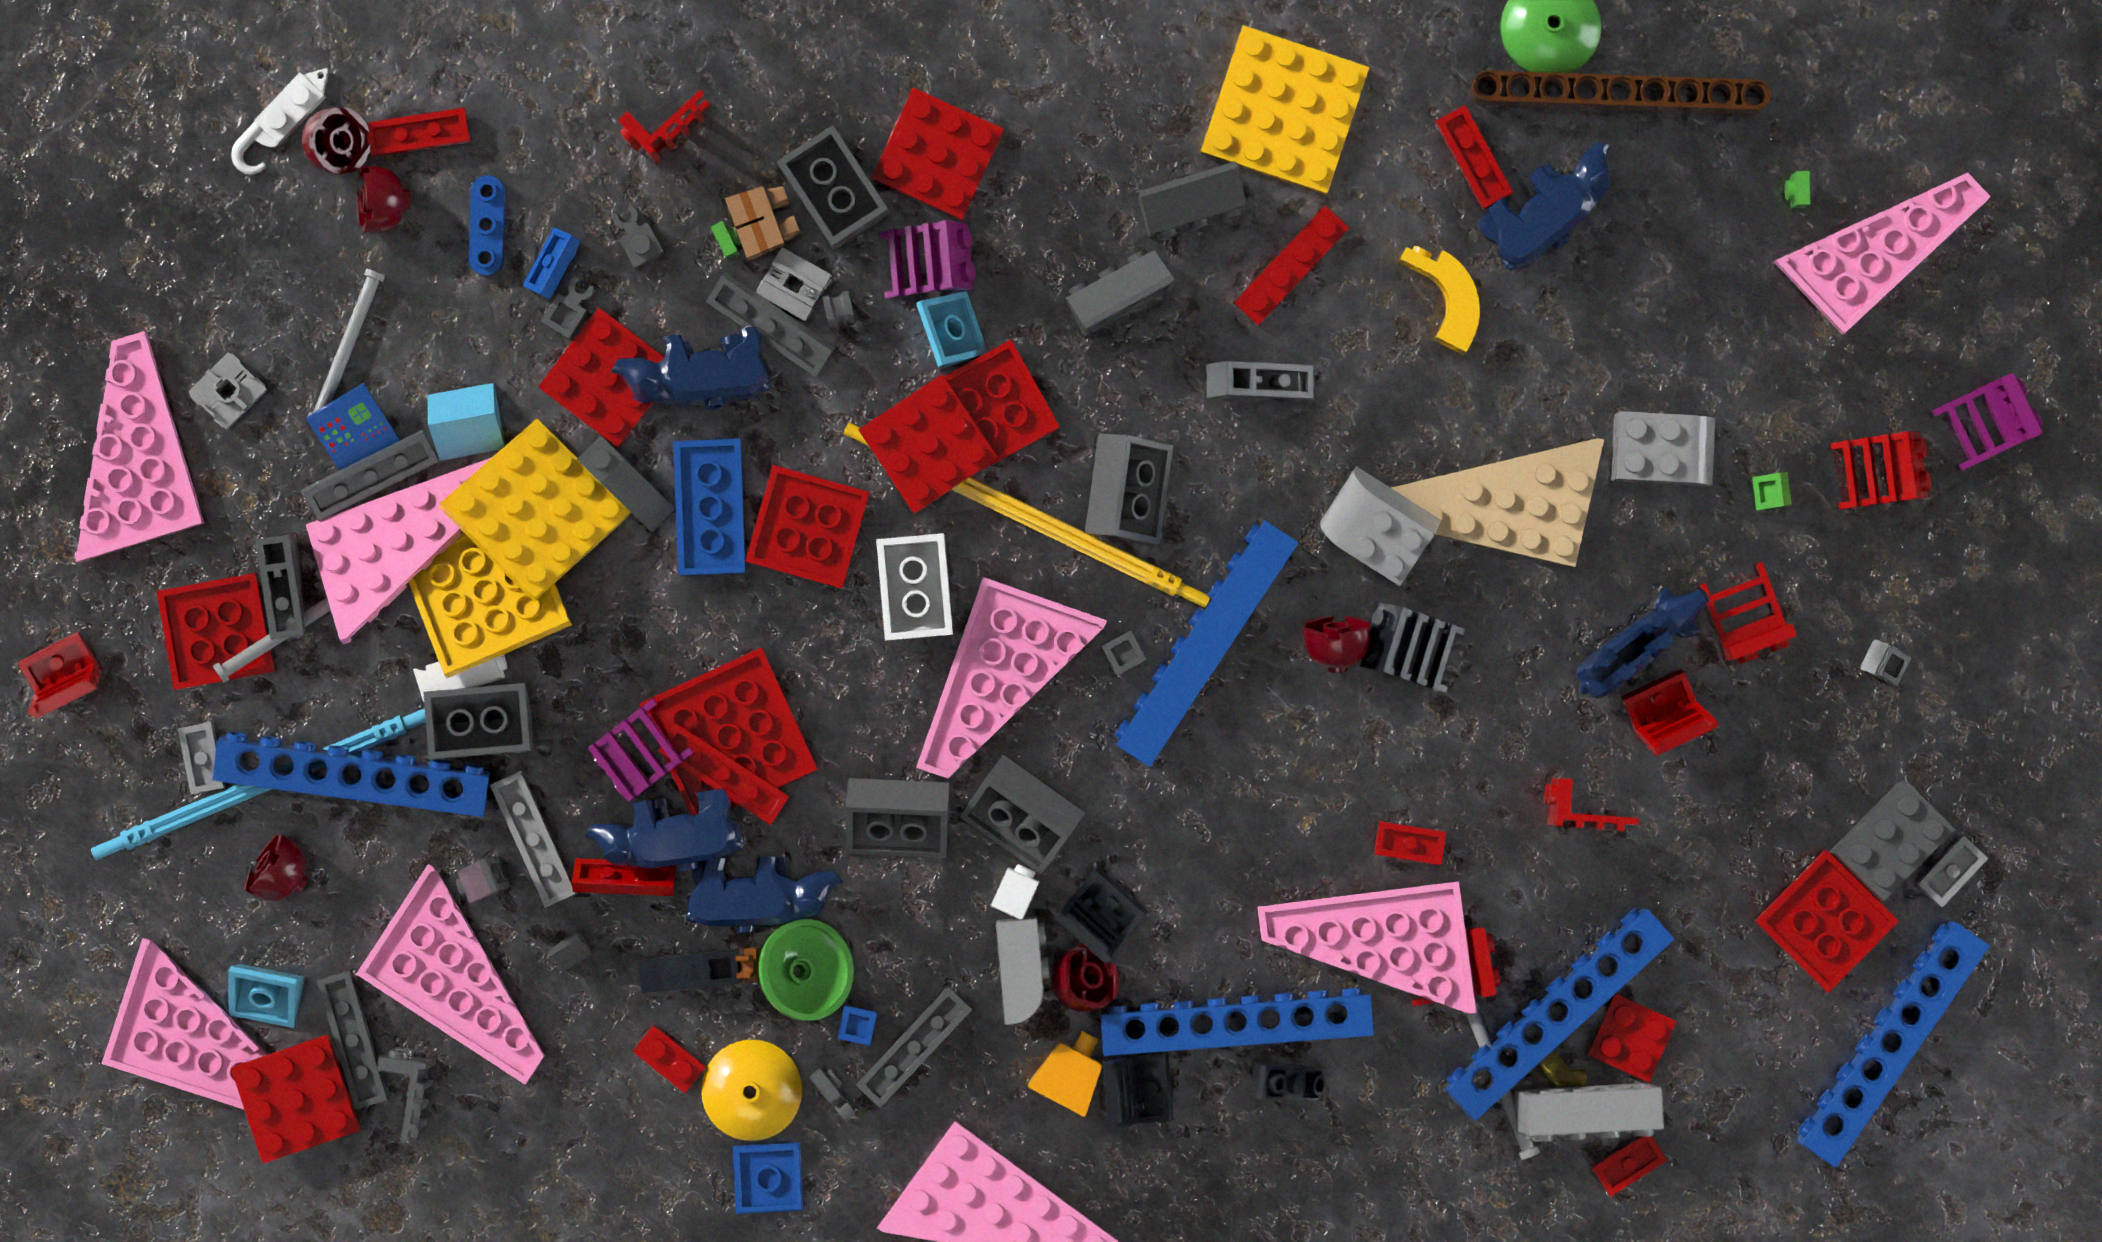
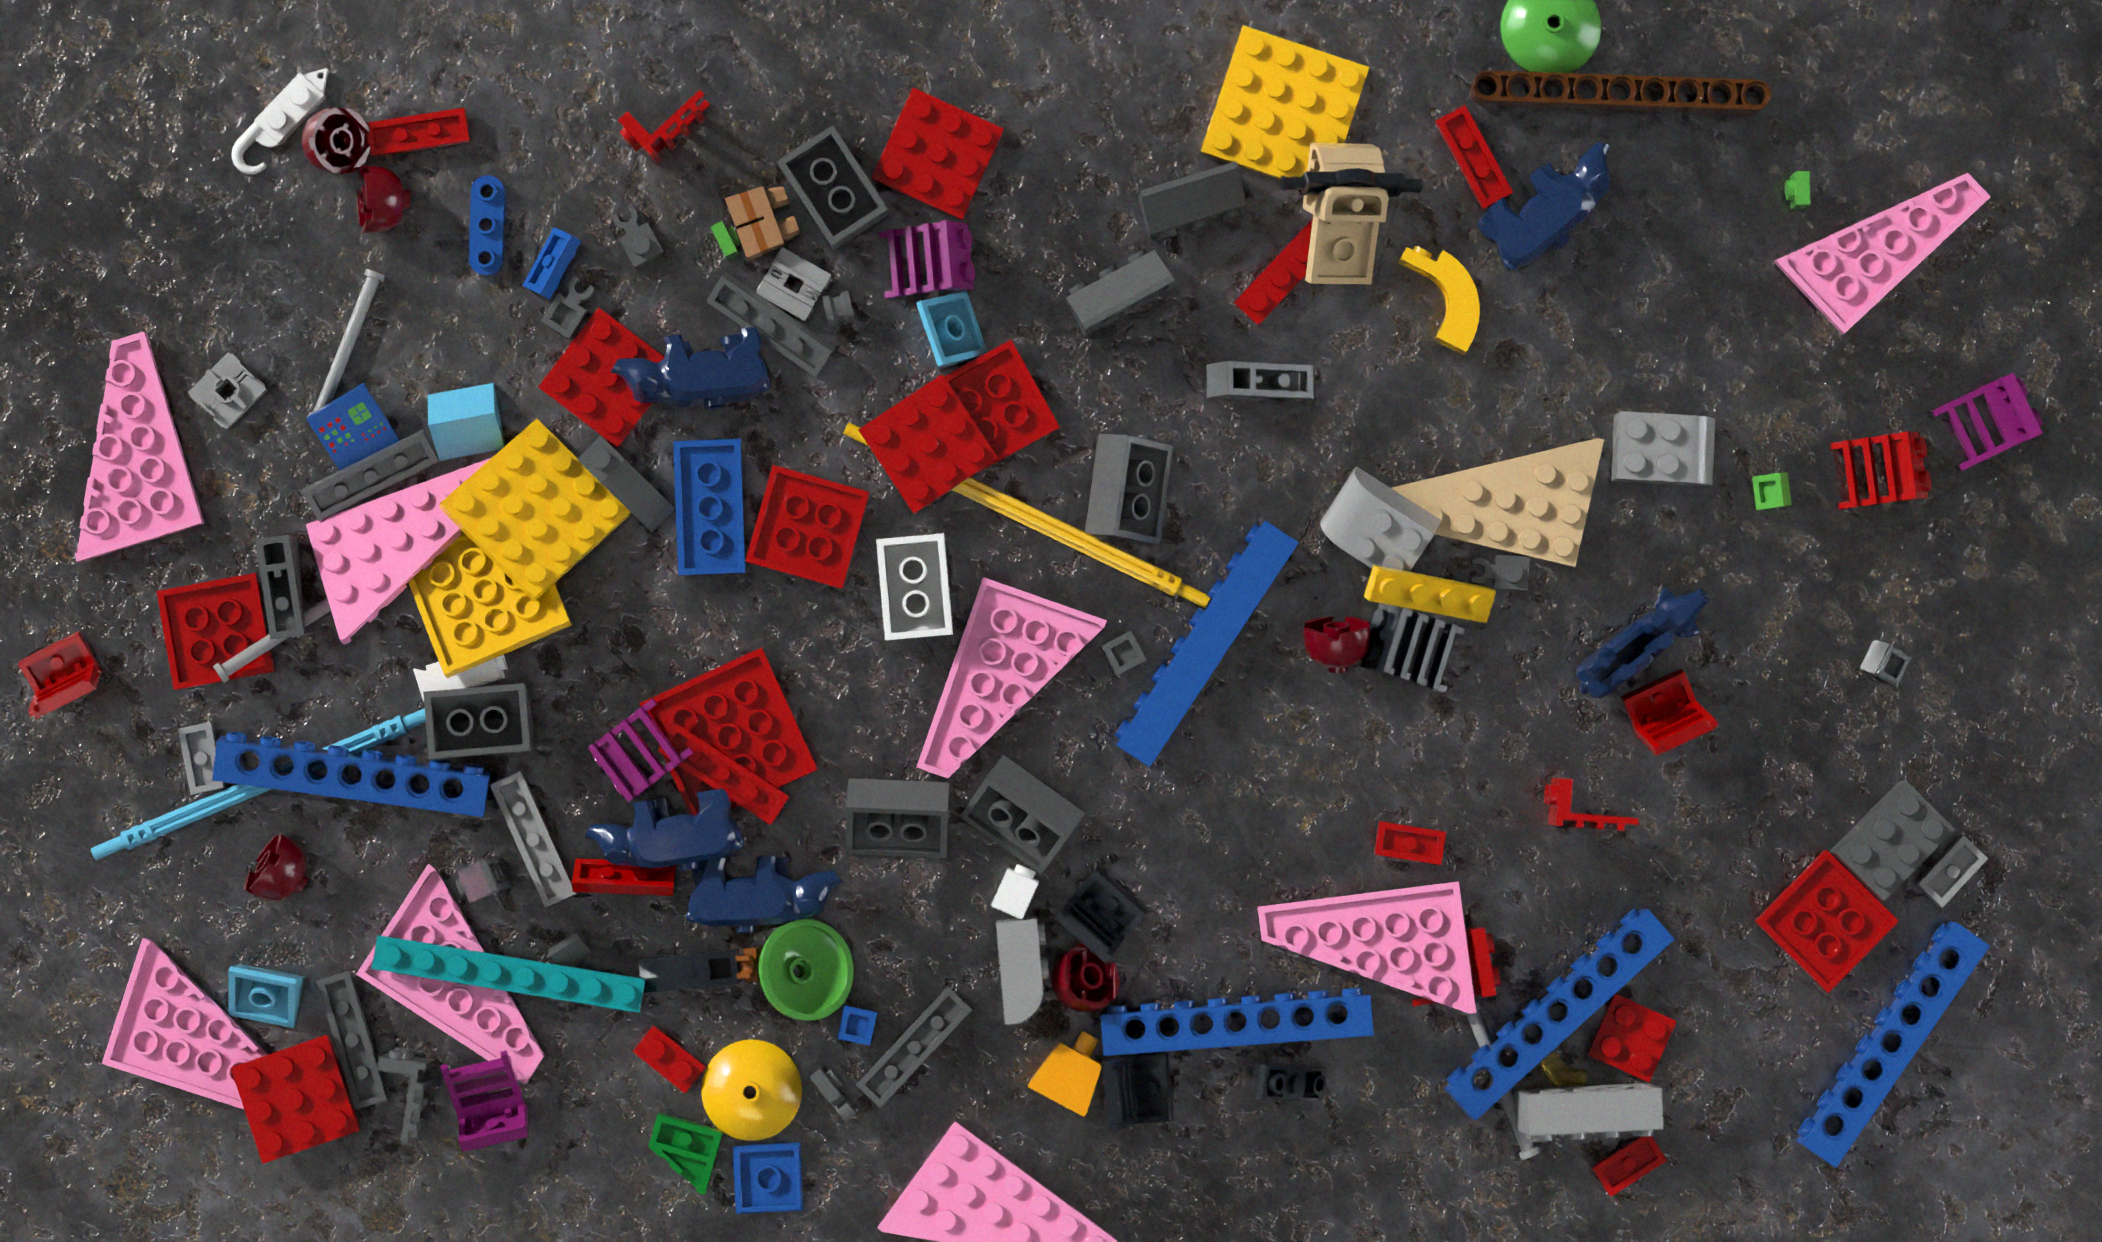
red plate [1699,562,1797,664] -> none
none -> teal plate [372,935,646,1013]
none -> magenta plate [441,1050,529,1152]
none -> green wing [648,1112,723,1195]
none -> tan piece [1279,143,1423,284]
none -> yellow plate [1364,565,1496,623]
none -> dark grey plate [1470,555,1530,591]

